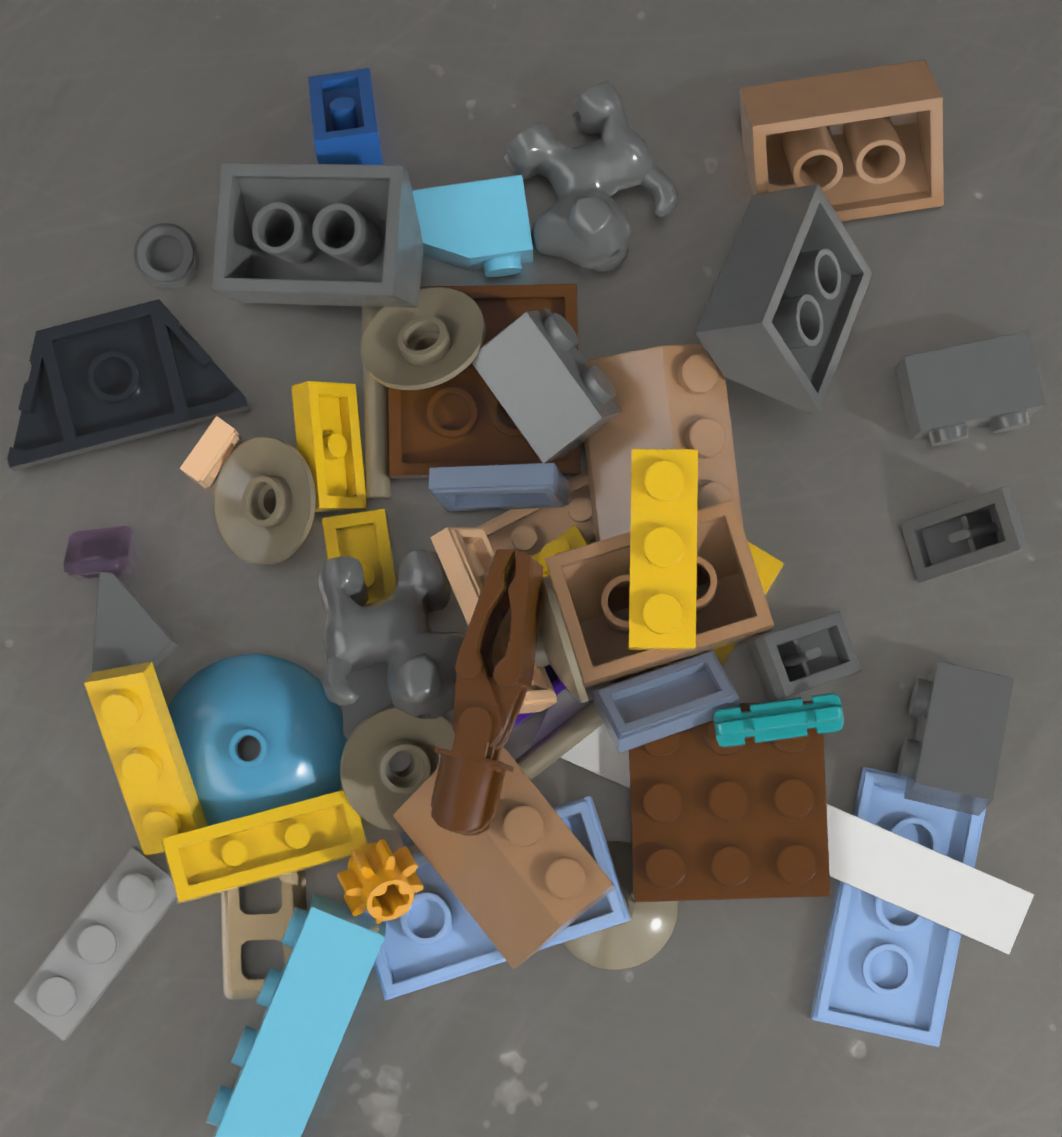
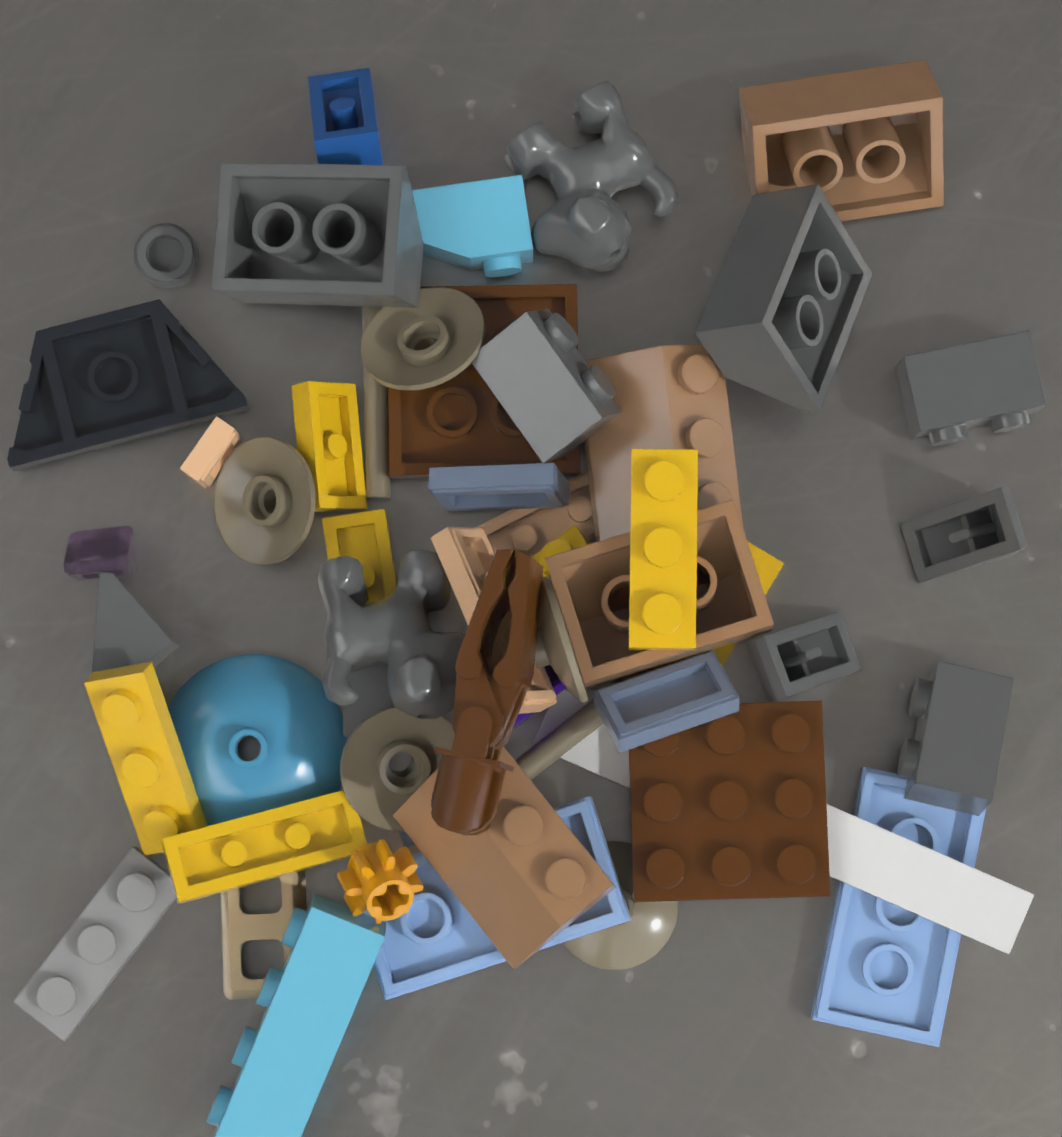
teal axle [714,693,844,748] -> none

